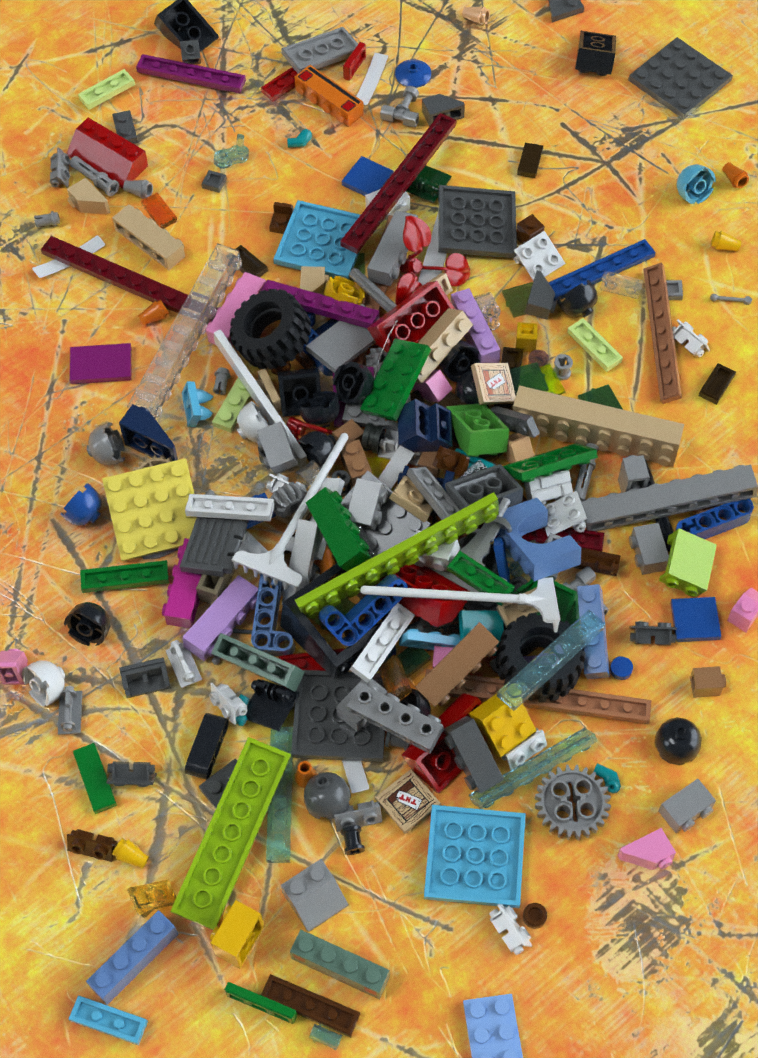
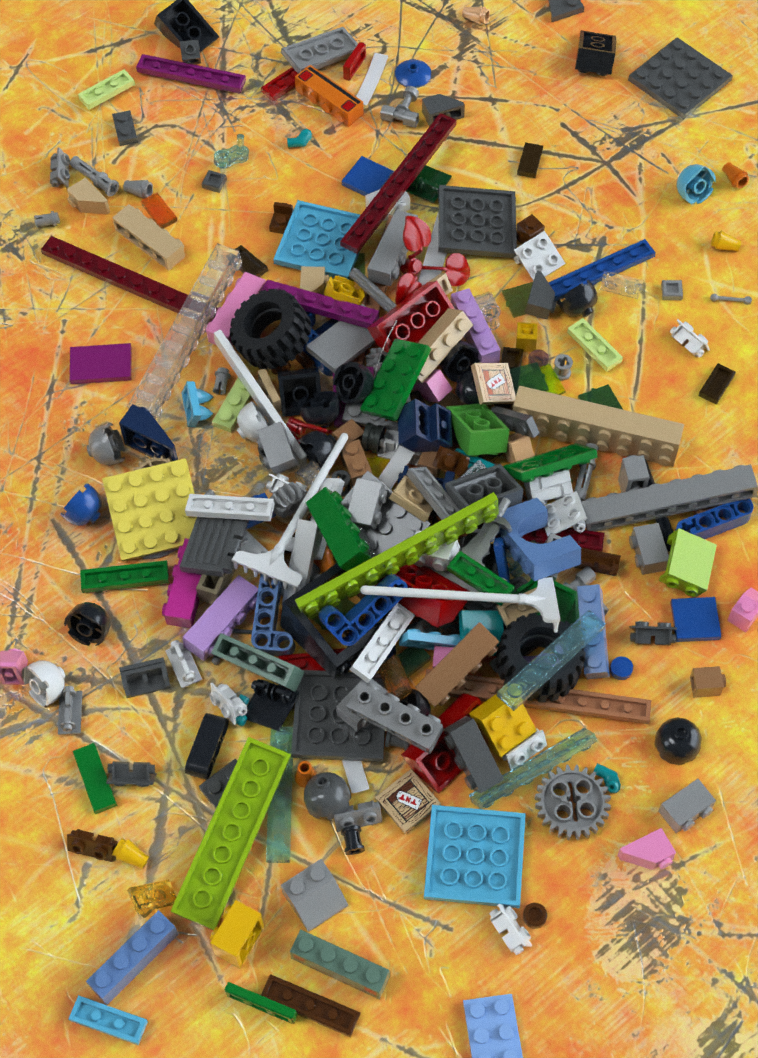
white sticker [32,235,105,278] -> none
red slope [67,117,148,189] -> none
orange cone [138,300,169,326] -> none
clear light blue pin [309,1023,343,1050] -> none
nougat tile [643,262,682,404] -> none

